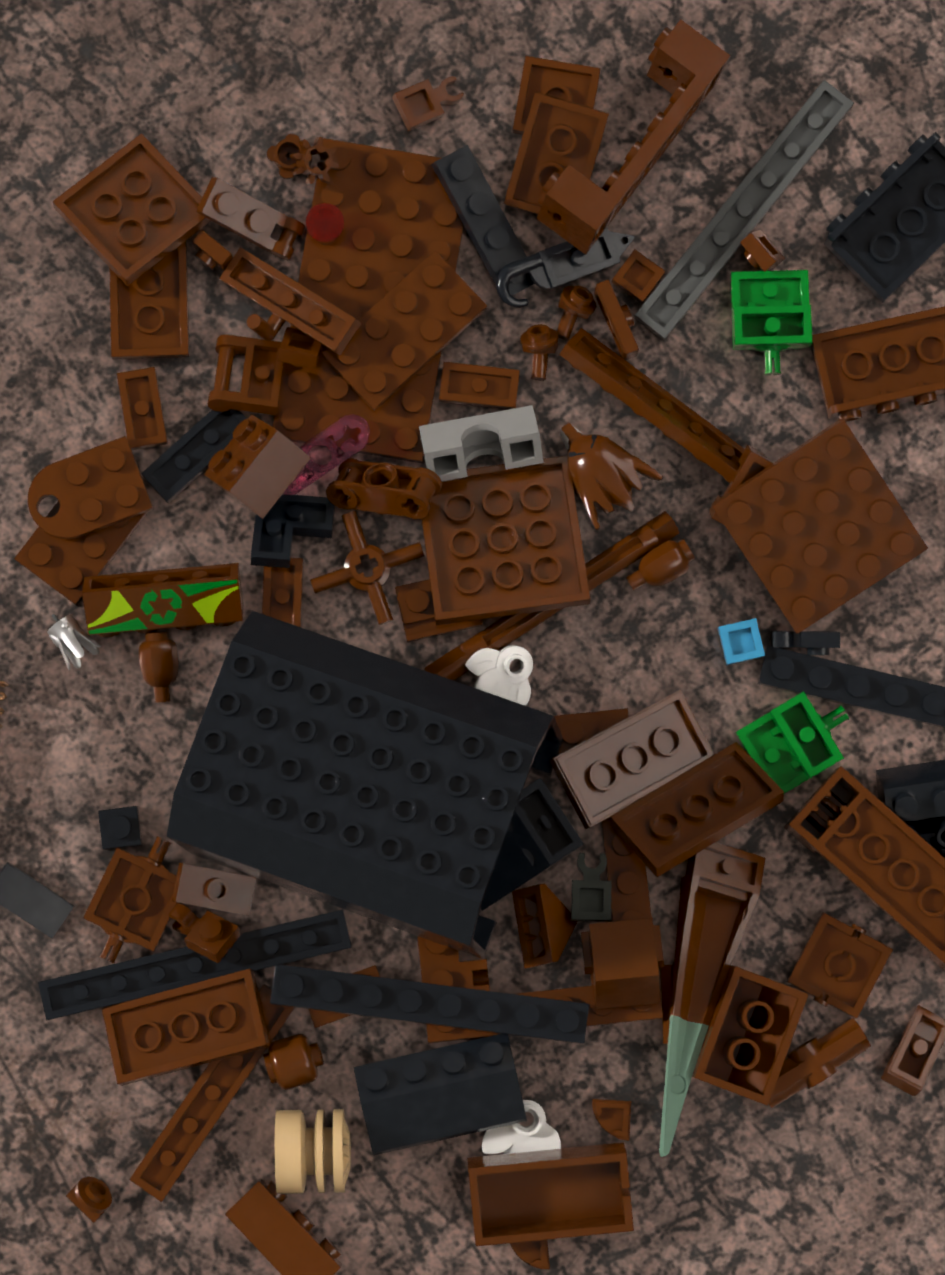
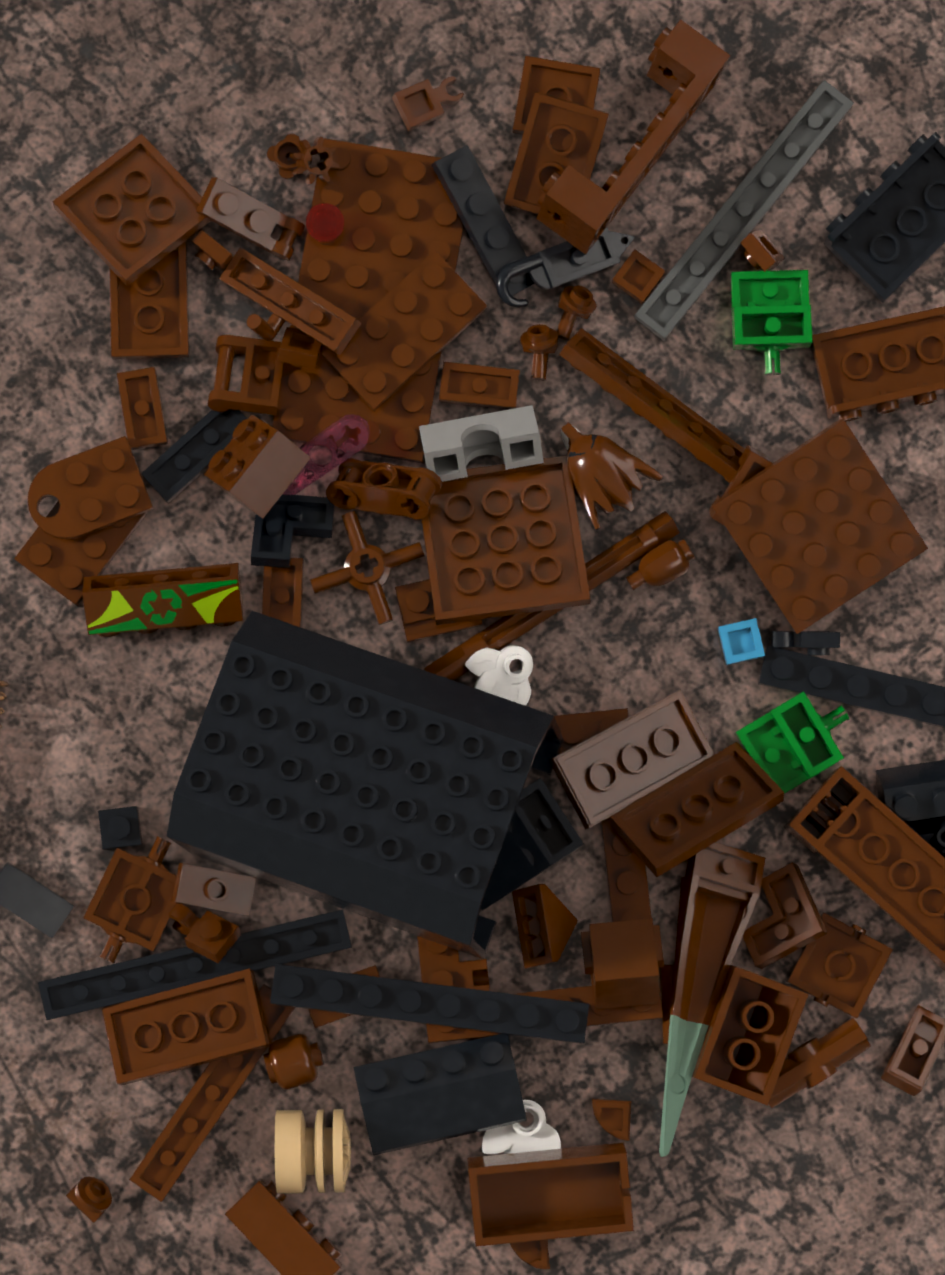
flat silver piece [47,614,101,670] -> none
reddish brown plant [139,631,179,703] -> none
pearl dark grey plate [571,853,612,922] -> none
reddish brown plate [594,279,639,361] -> none
none -> reddish brown plate [743,862,828,969]

